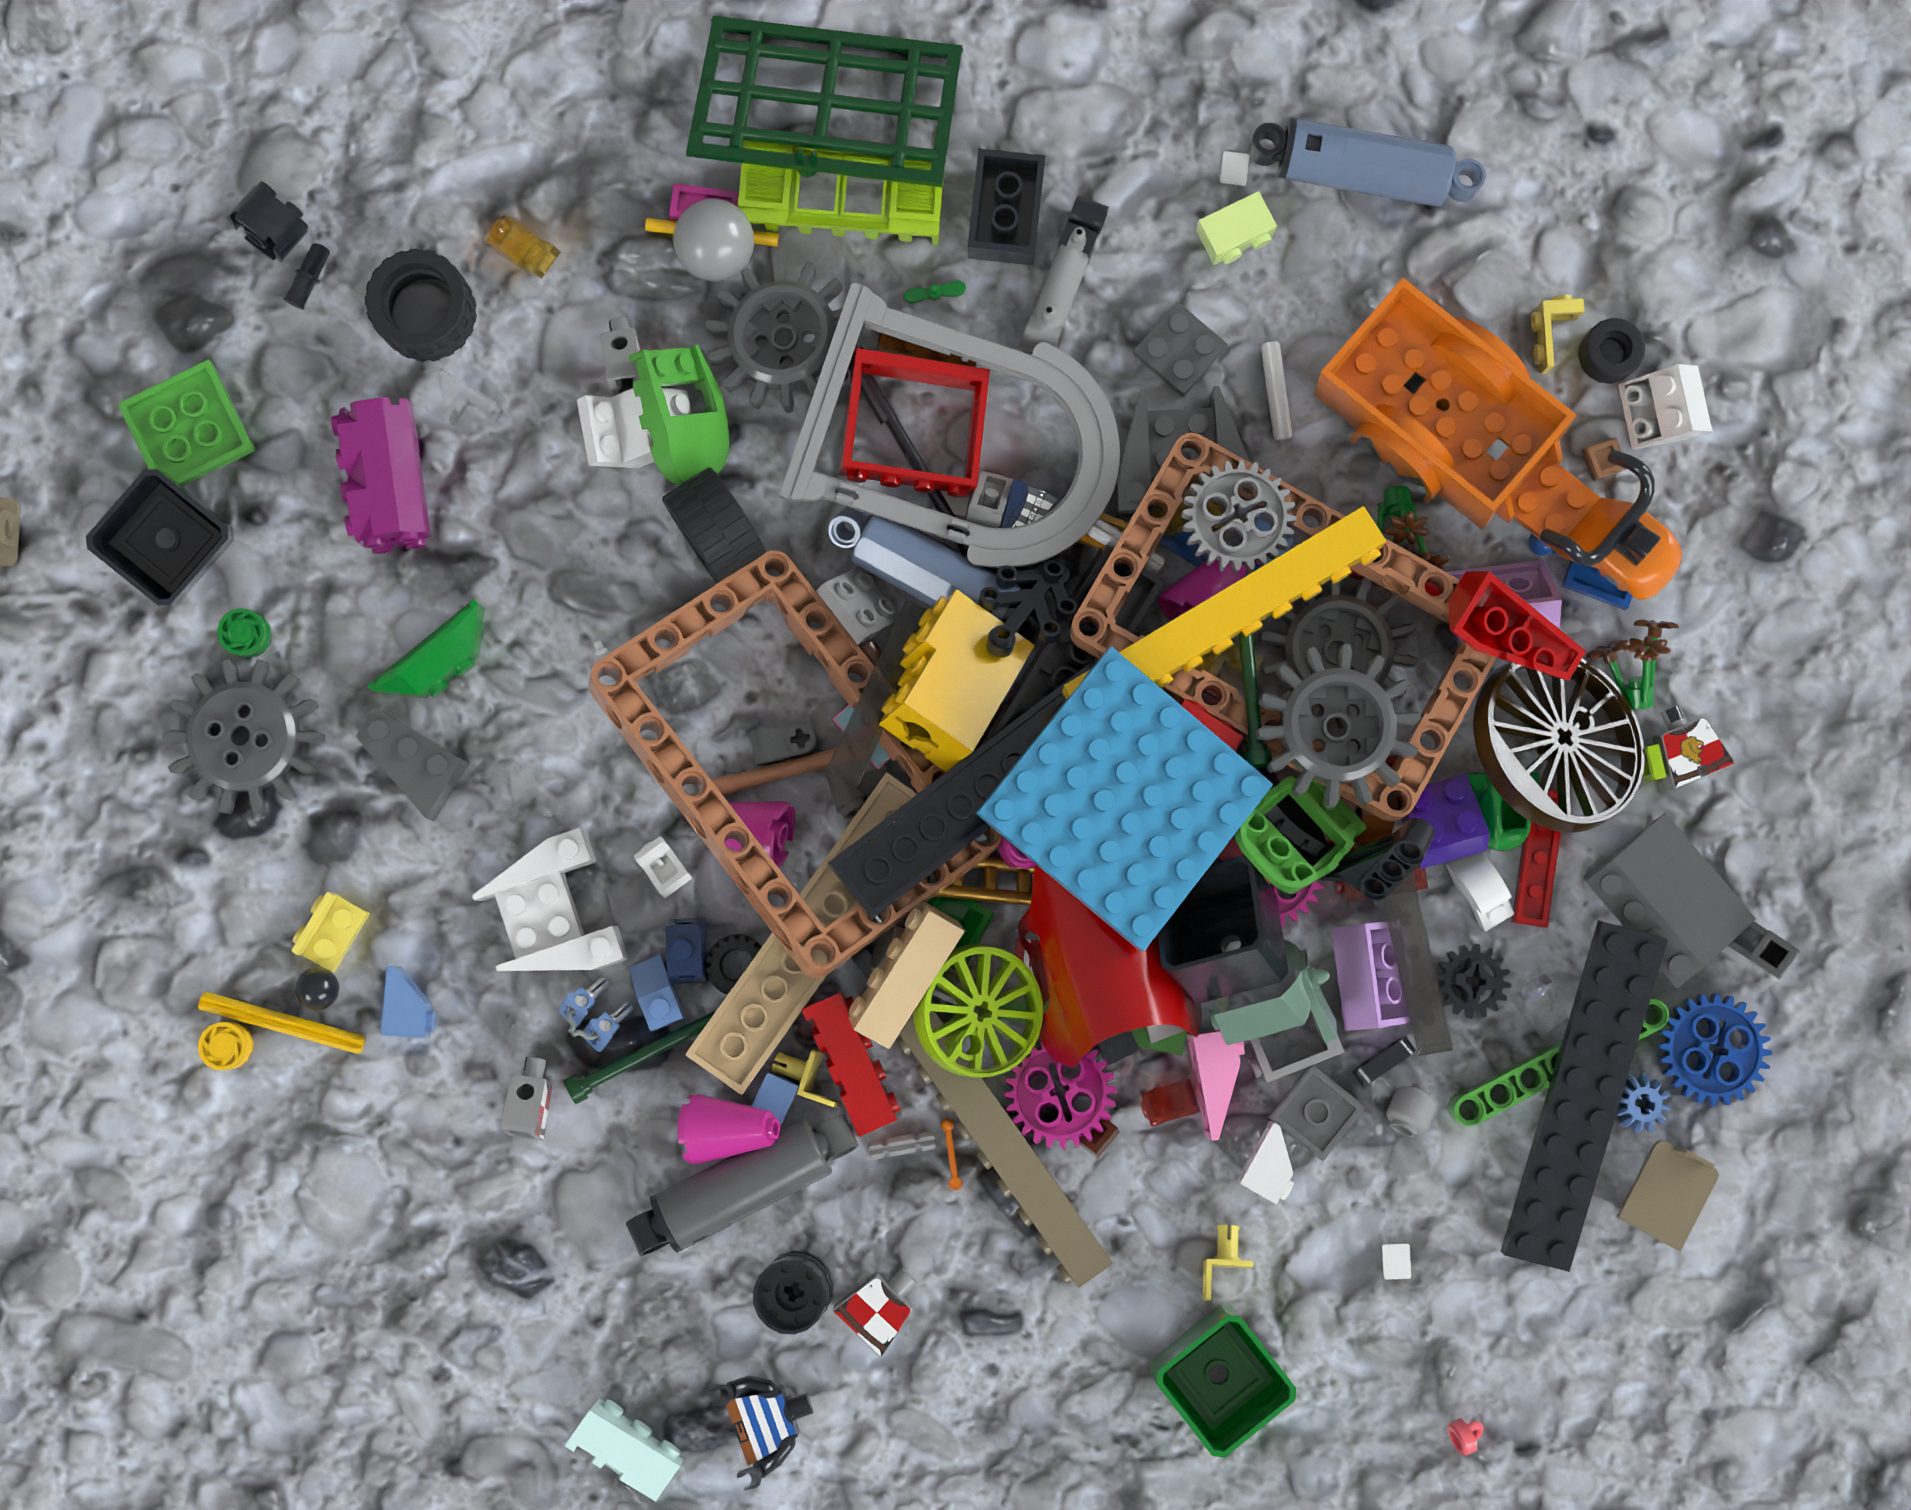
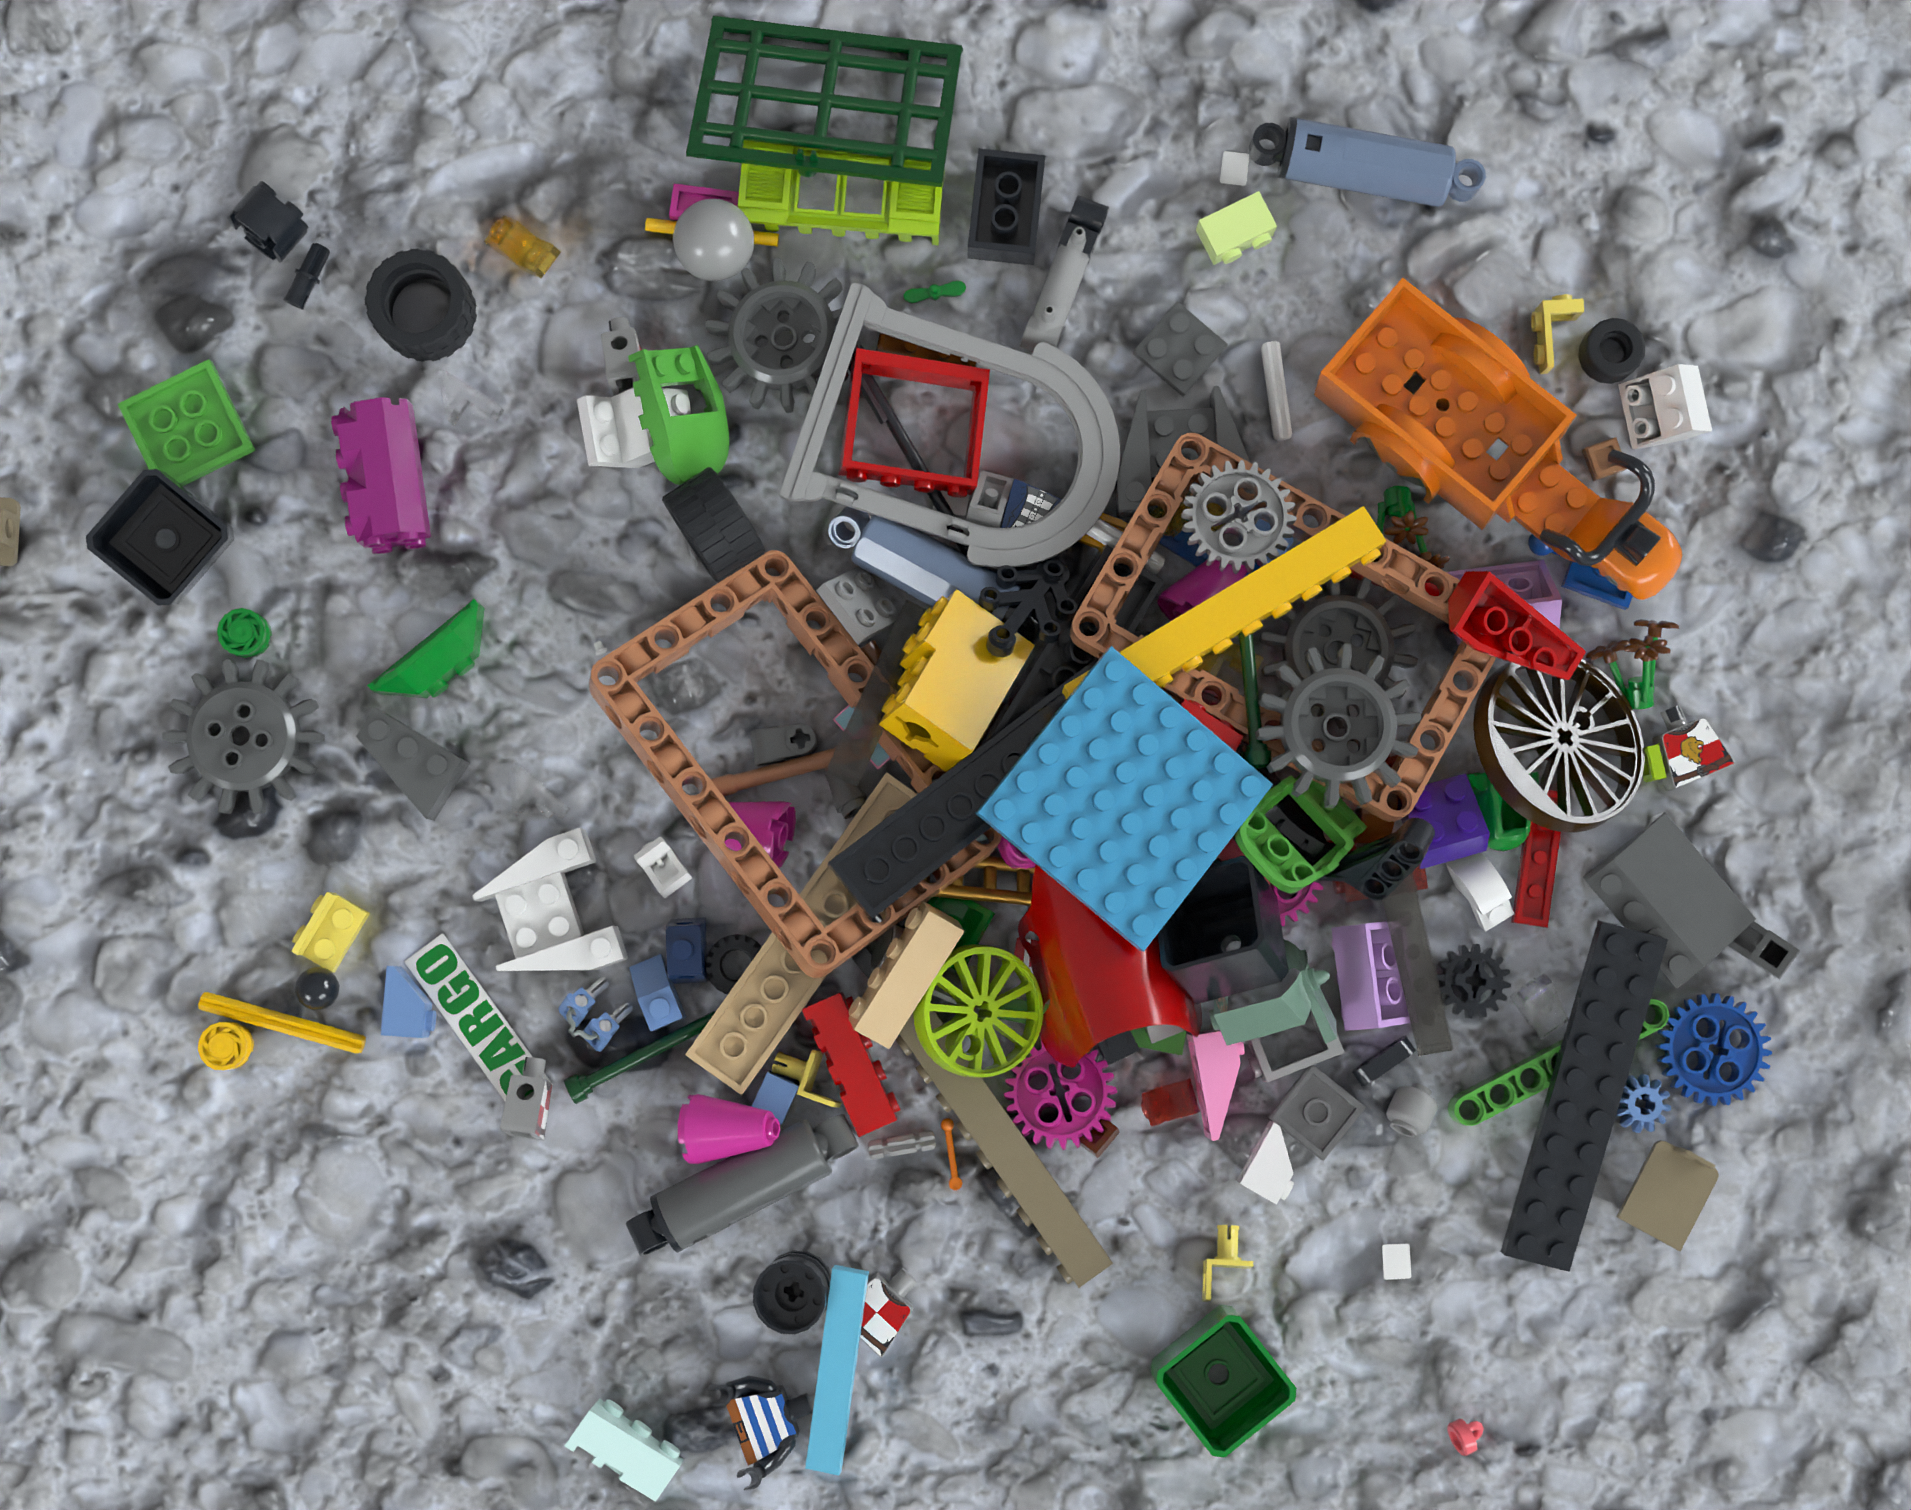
none -> sticker [404,933,553,1101]
none -> medium azure tile [805,1265,869,1476]

